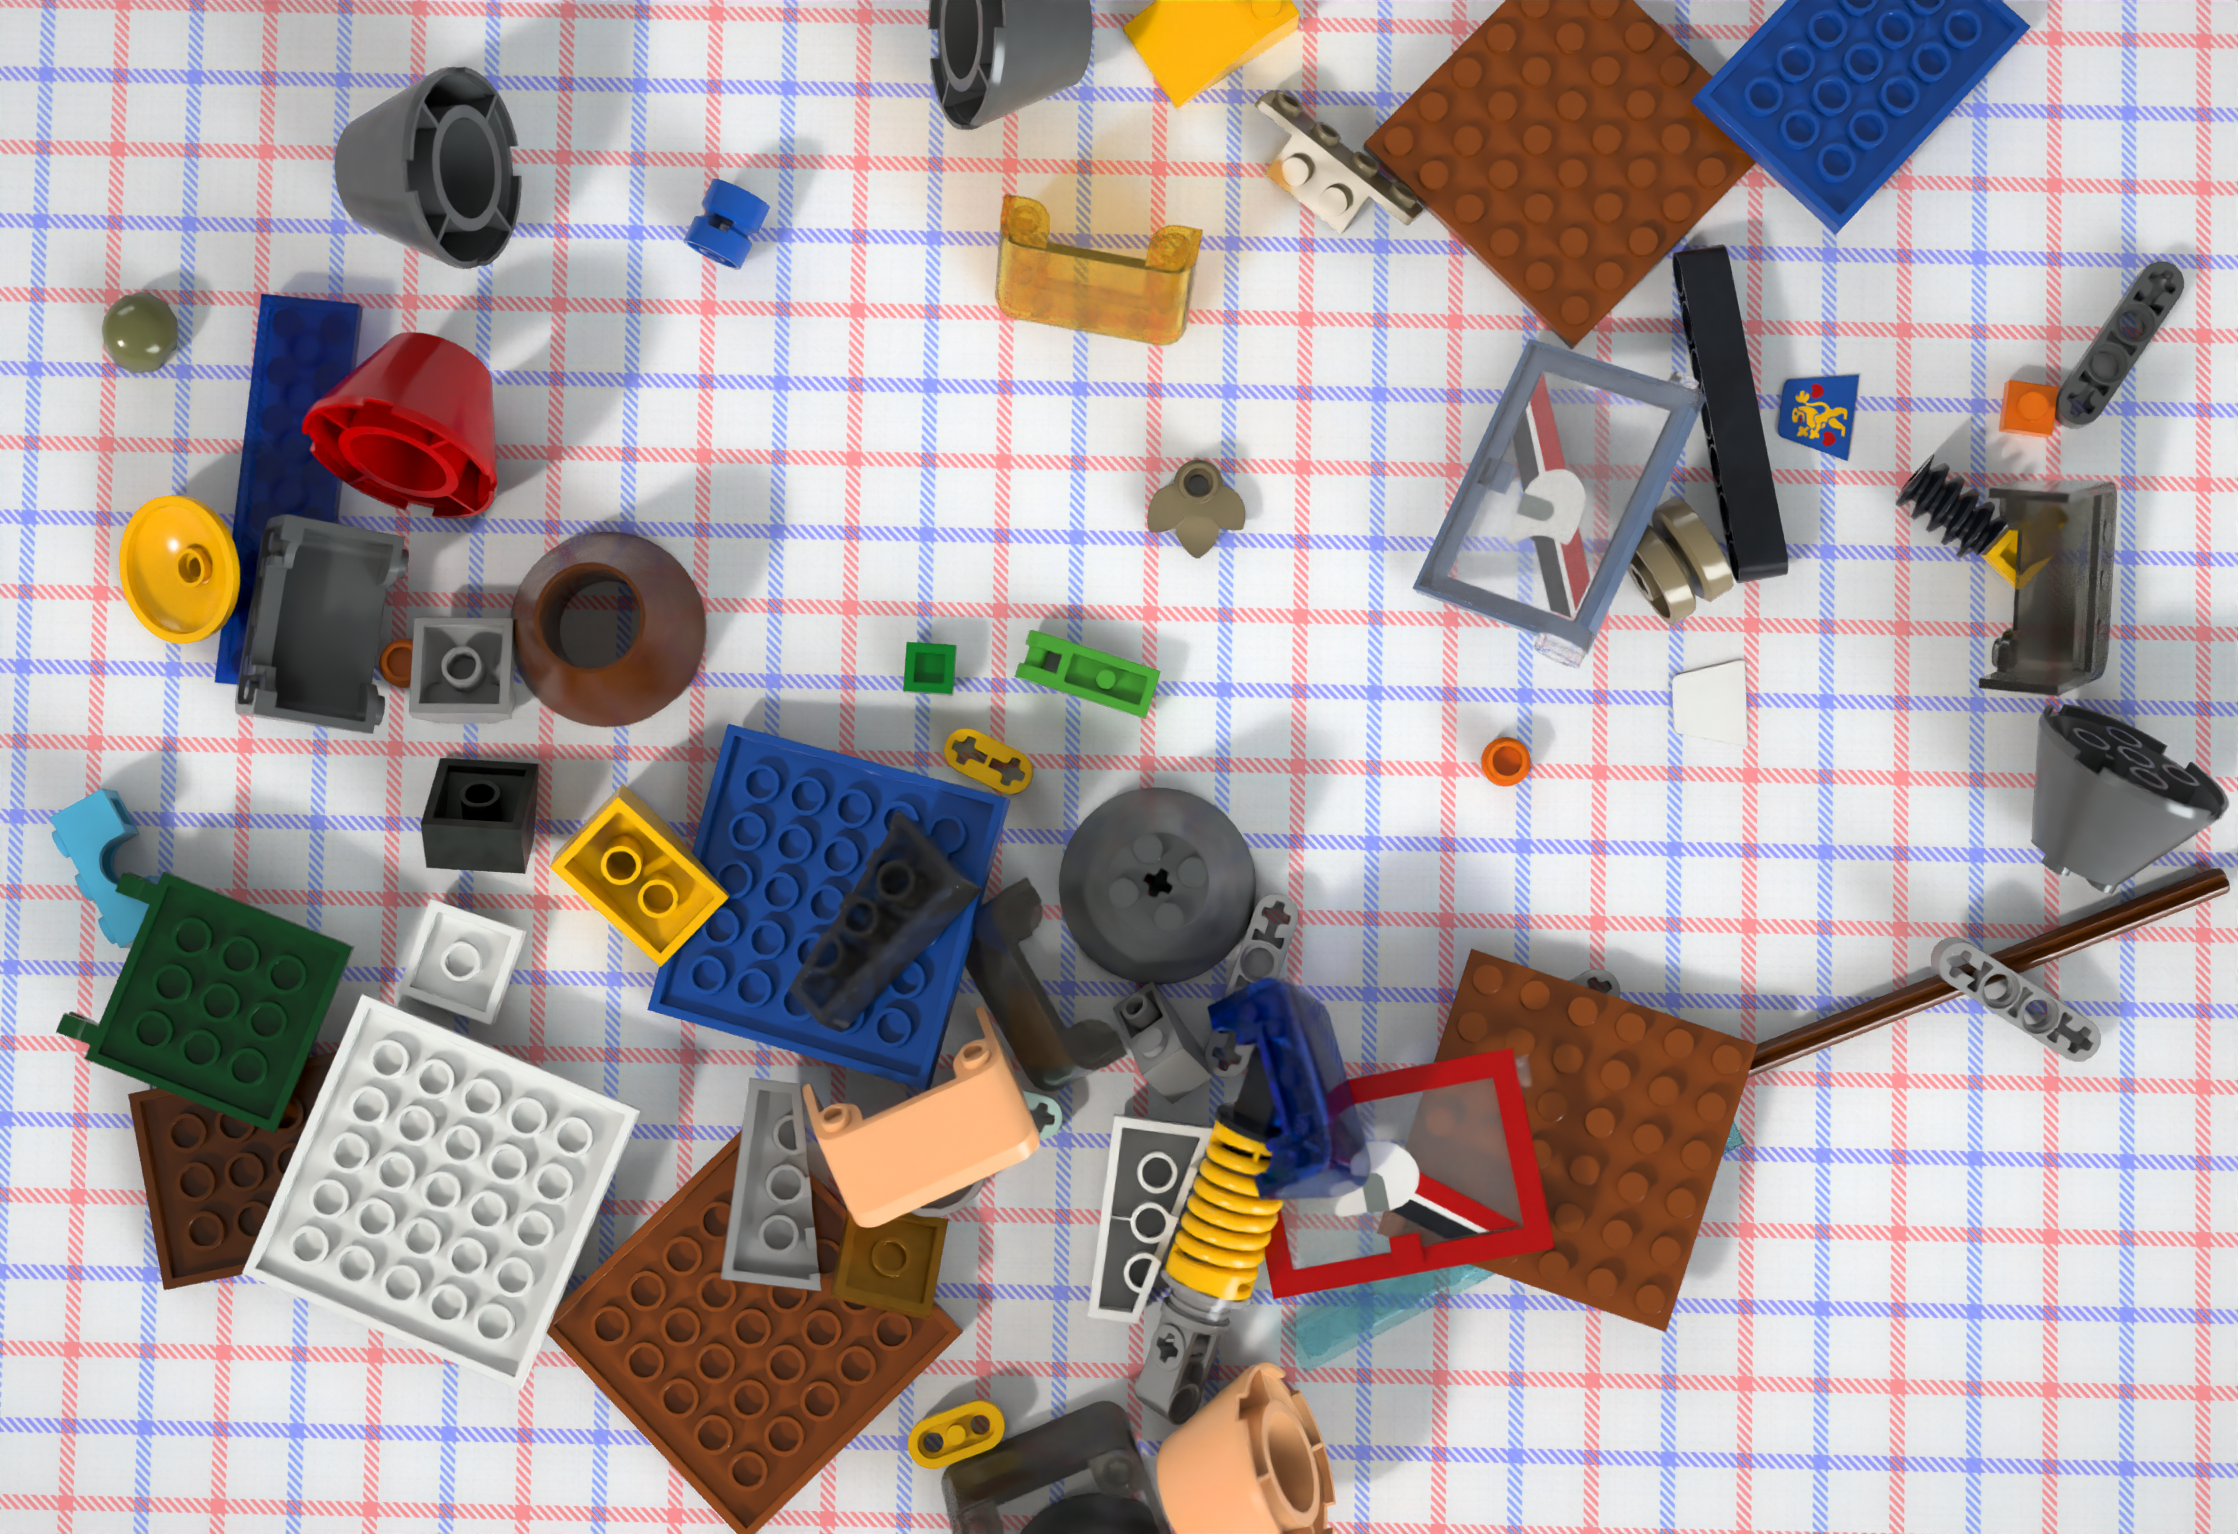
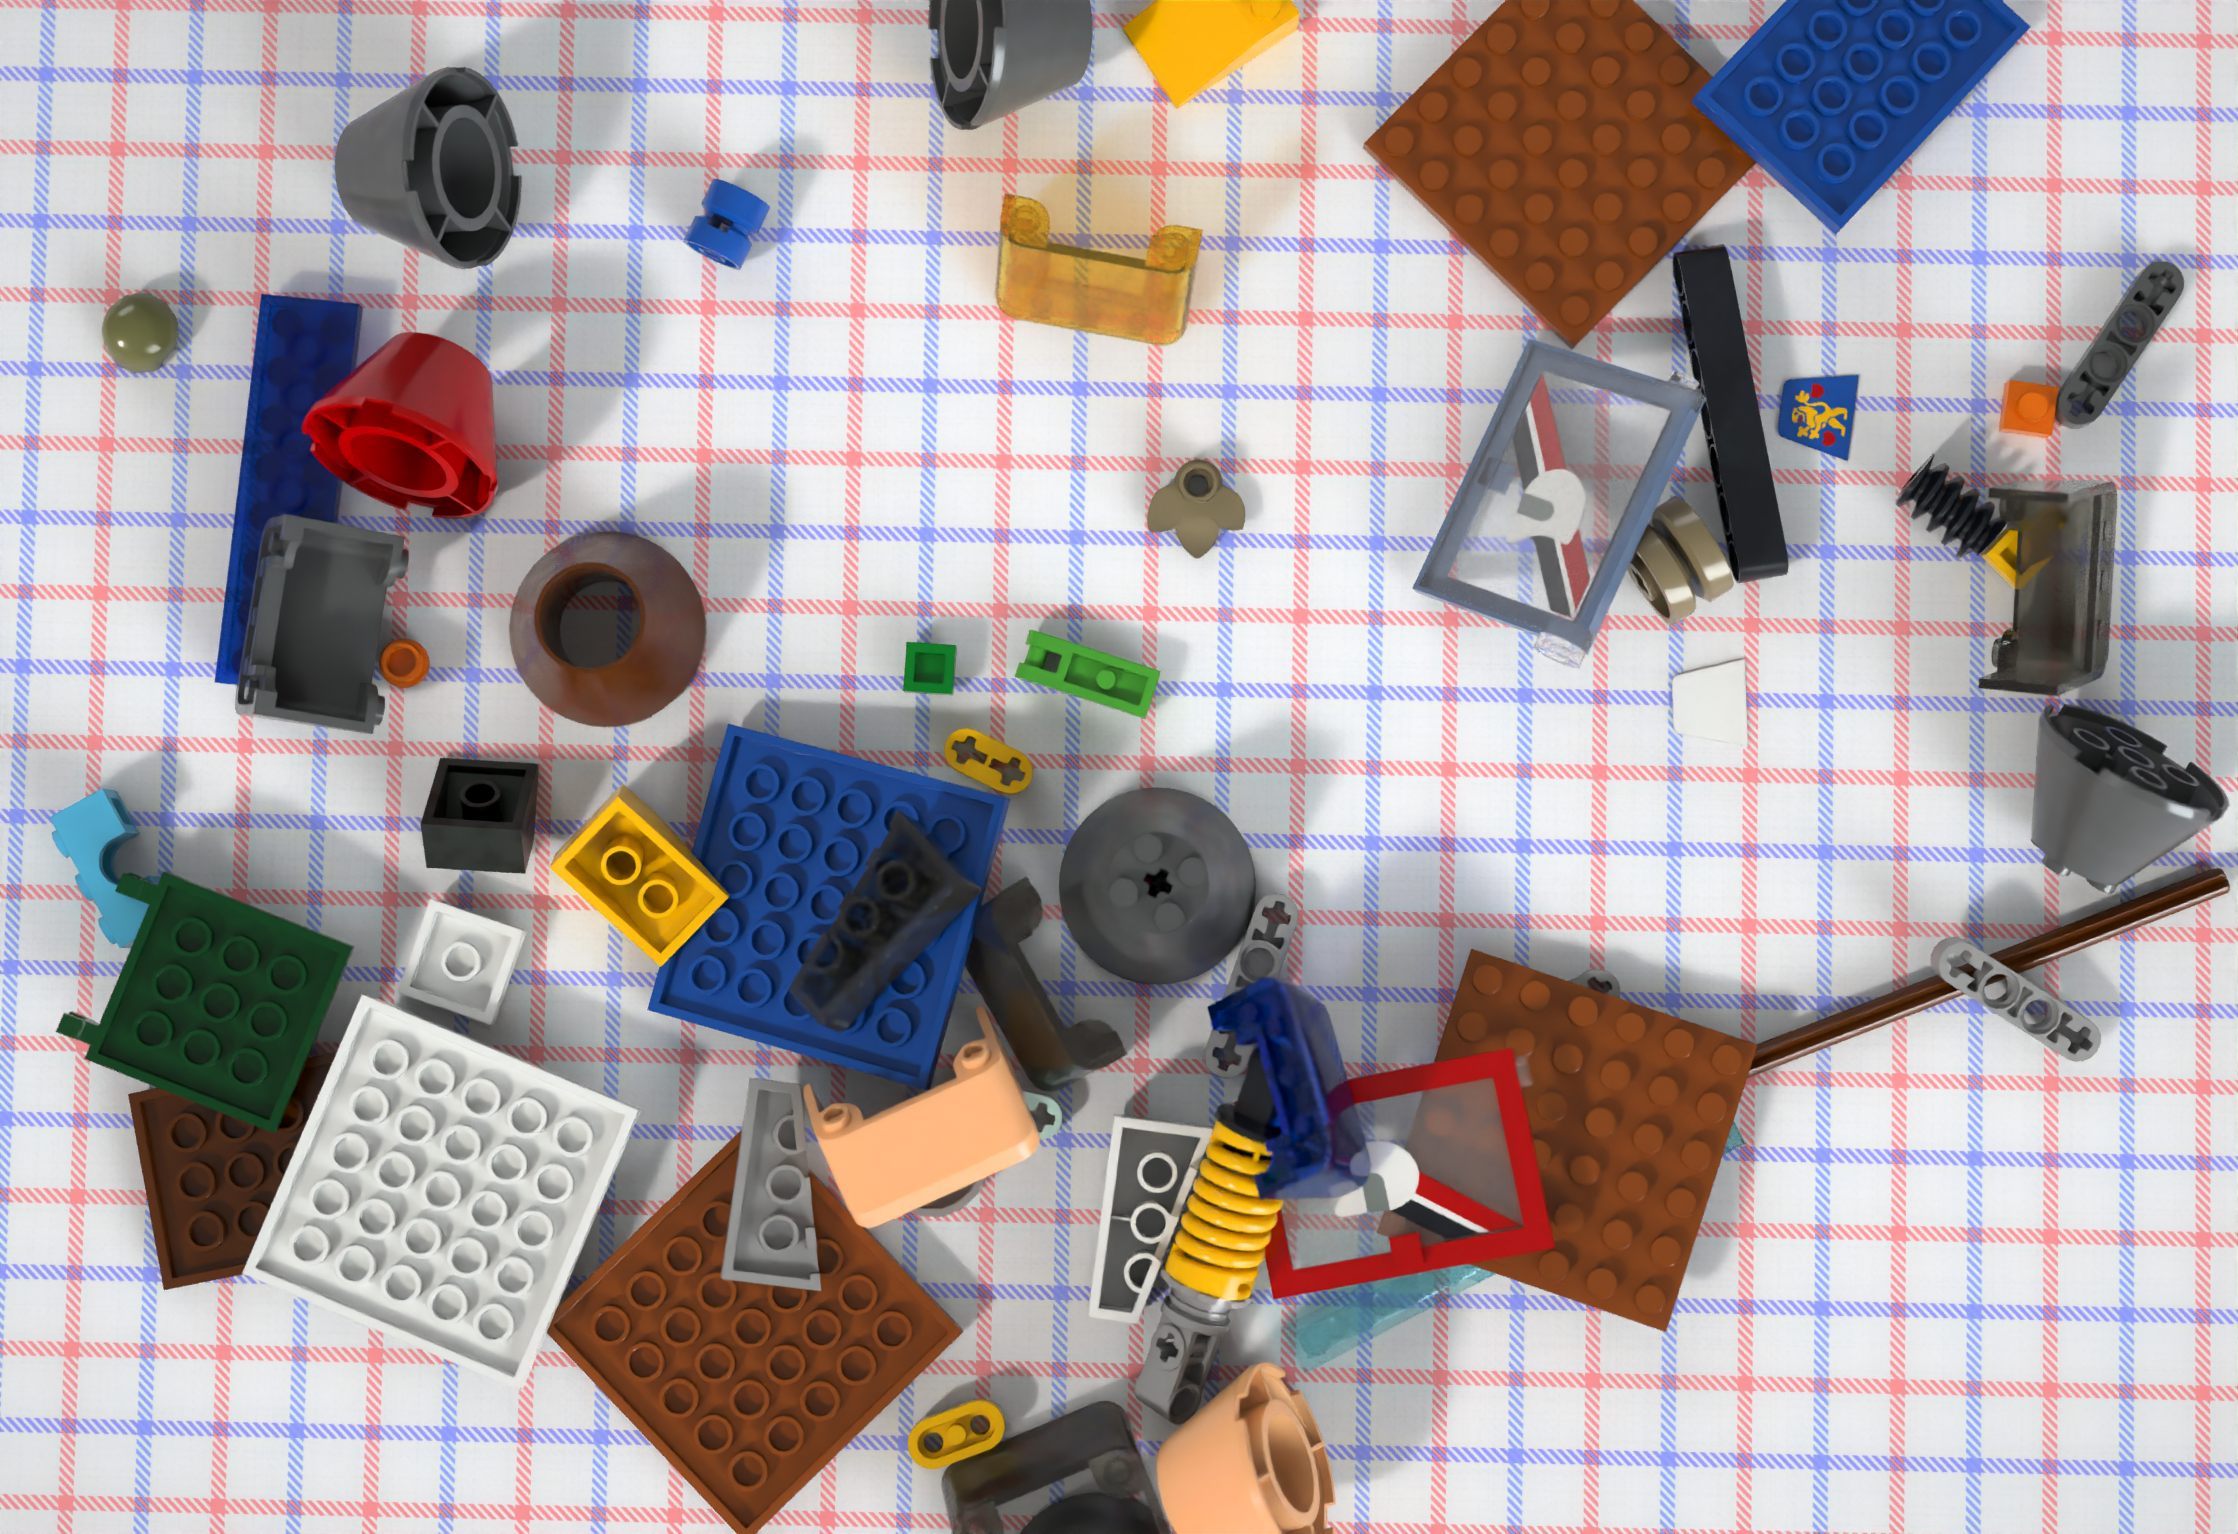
yellow dish [119,495,240,644] -> none
light grey slope [409,617,516,724] -> none
pearl gold tile [830,1208,949,1320] -> none
light grey slope [1113,981,1213,1104] -> none
bracket [1255,90,1424,234] -> none
orange plate [1481,737,1531,787] -> none

